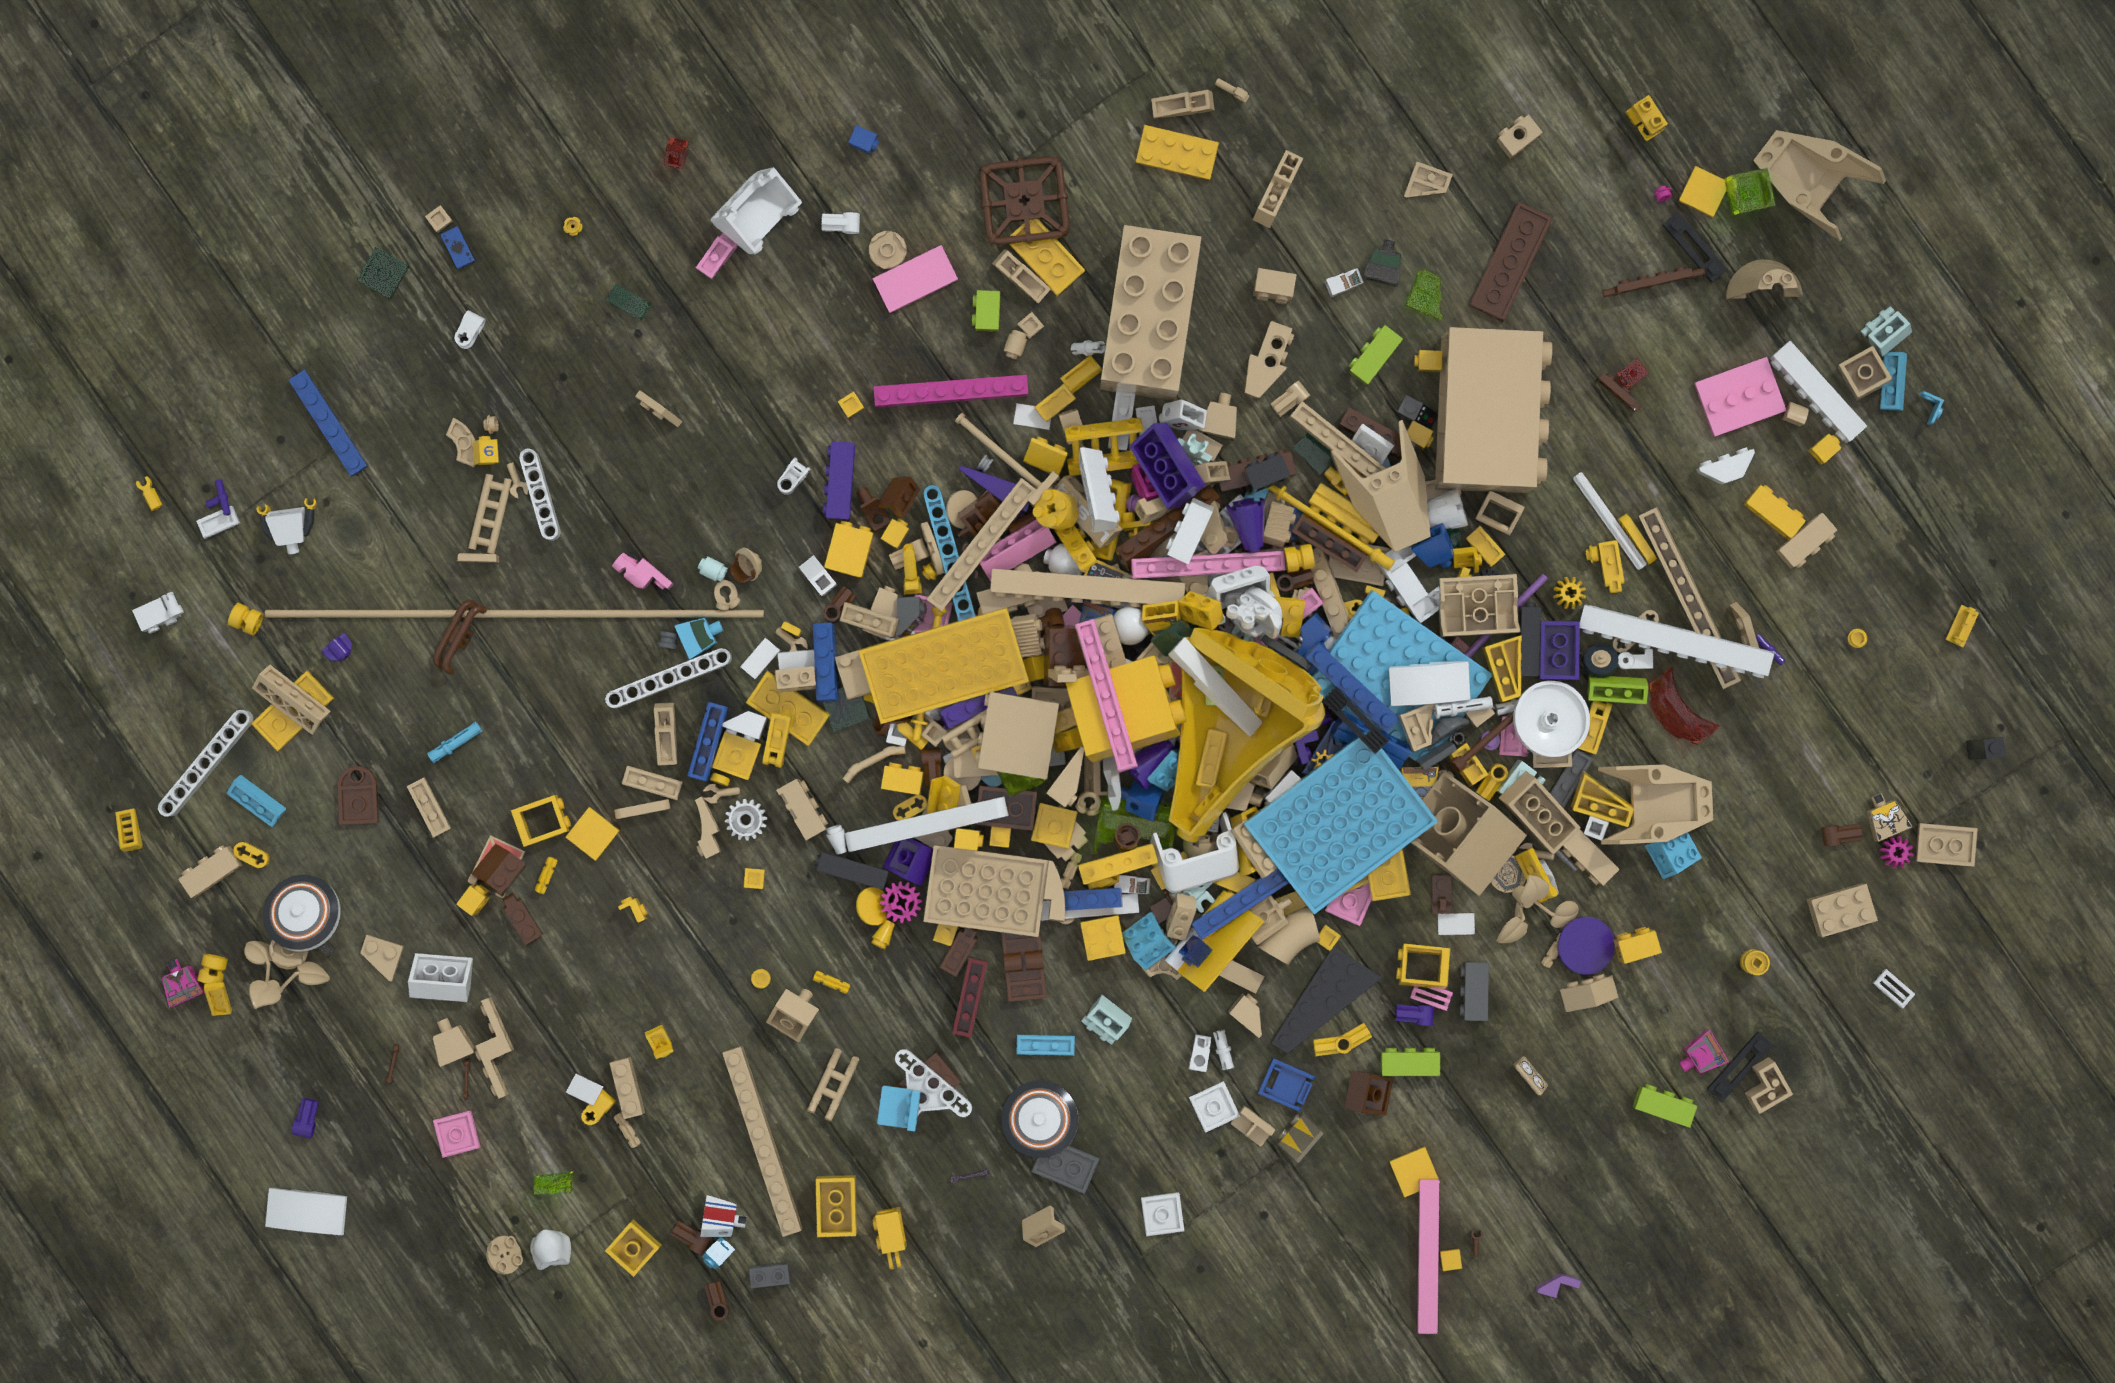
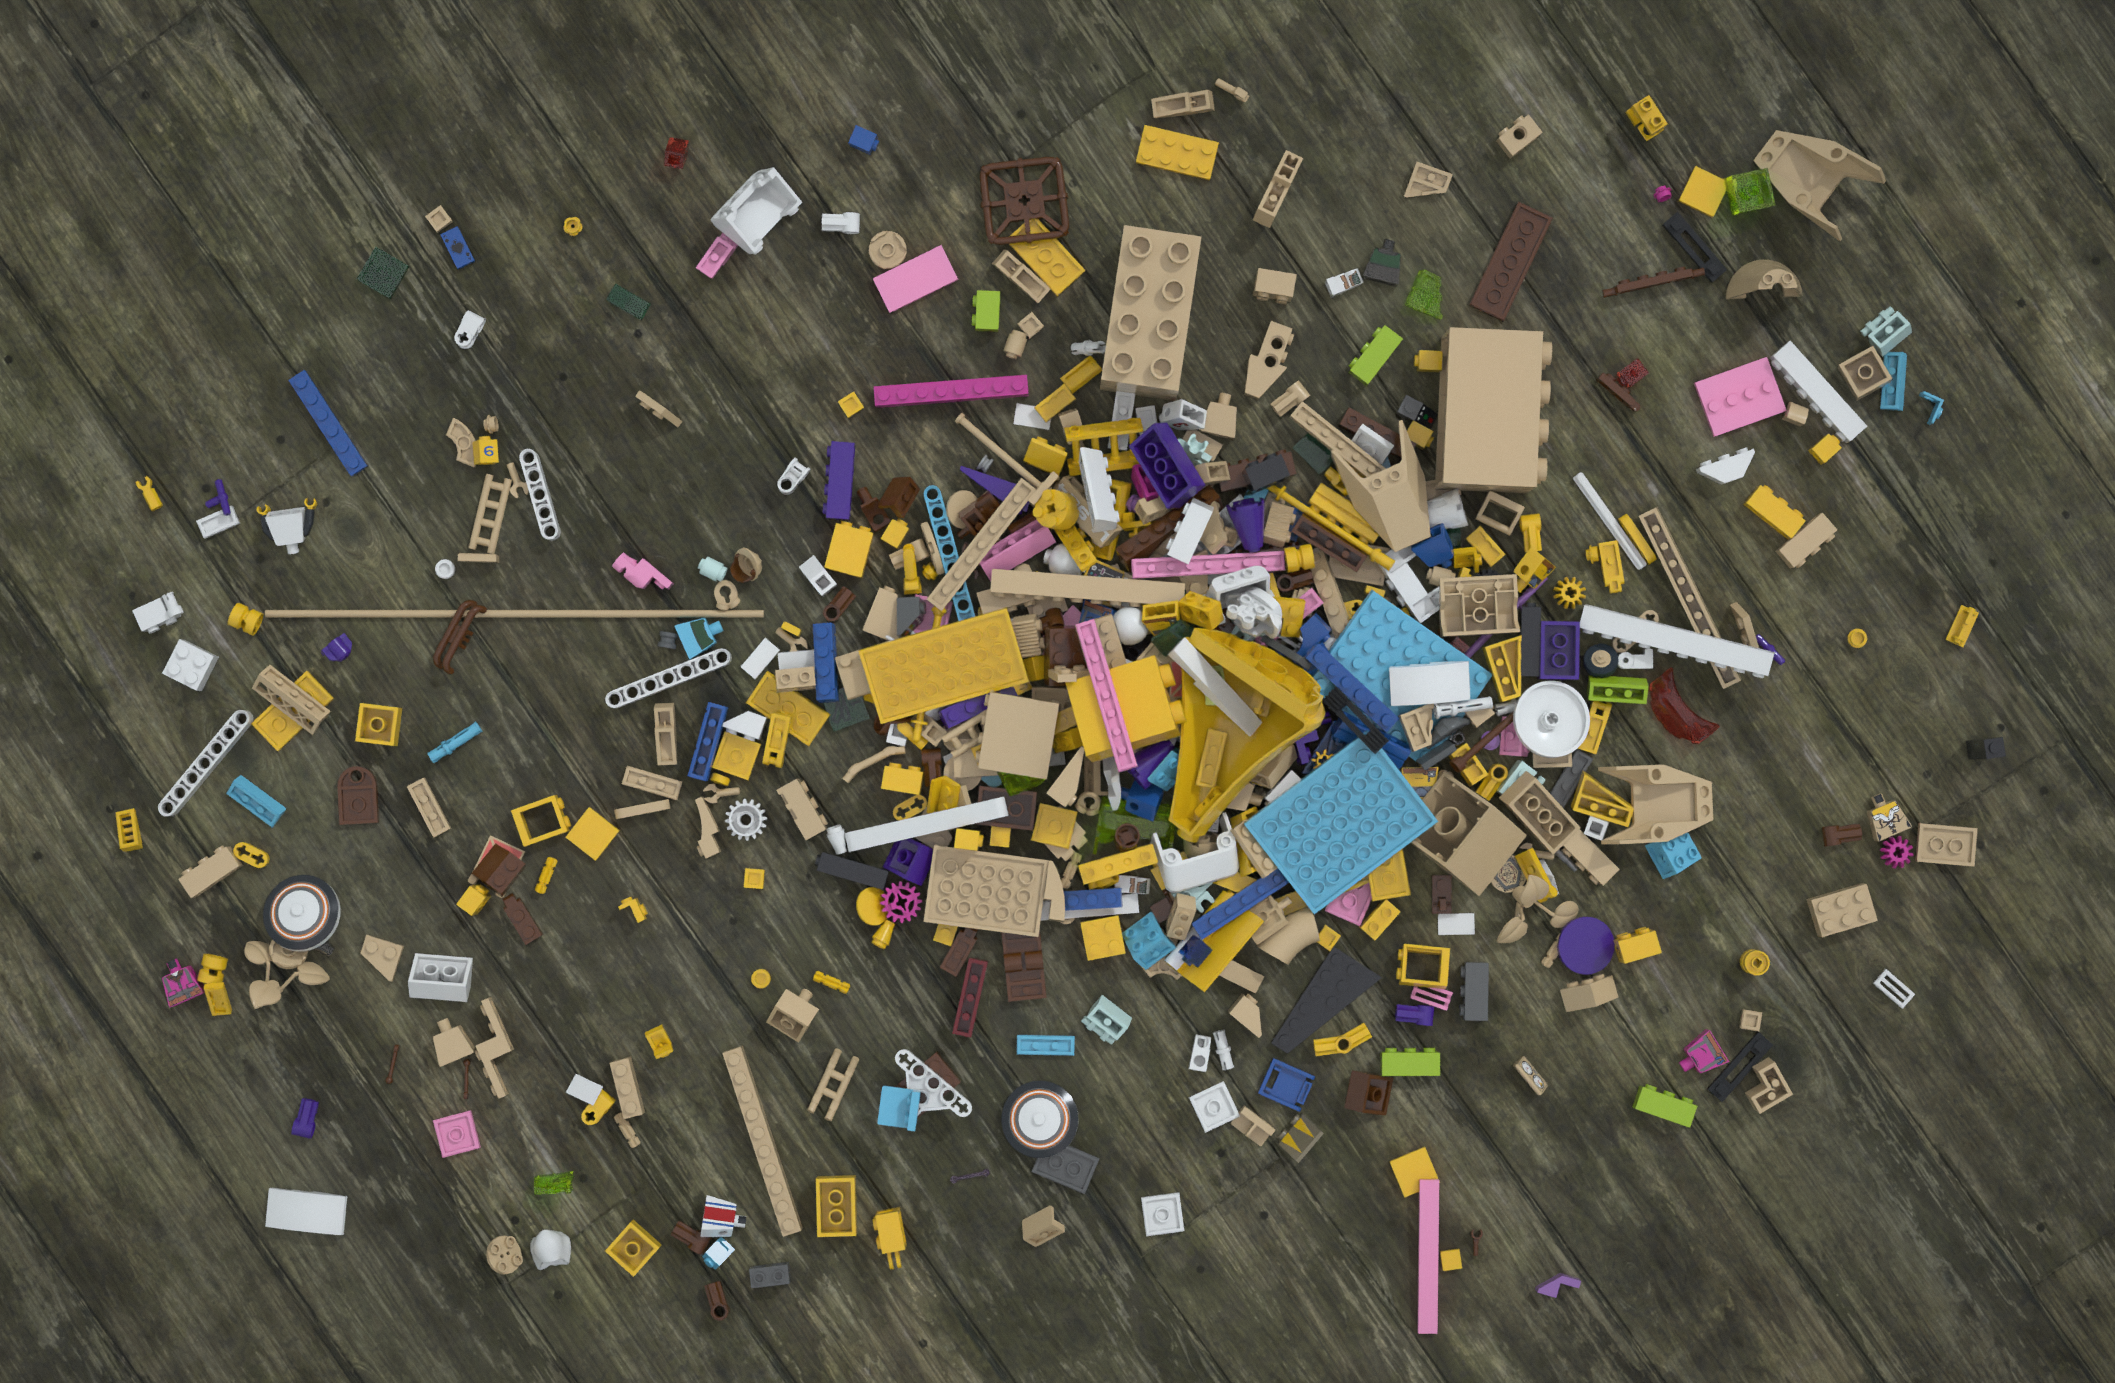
tan tile [840,602,899,637] -> none
none -> white brick [162,639,219,691]
none -> yellow brick [355,703,402,746]
none -> white tile [435,559,455,579]
none -> yellow brick [1359,899,1400,940]
none -> tan brick [1426,566,1456,586]
none -> yellow torso [1513,547,1556,593]
none -> yellow piece [1519,513,1542,553]
none -> tan tile [1739,1009,1762,1031]

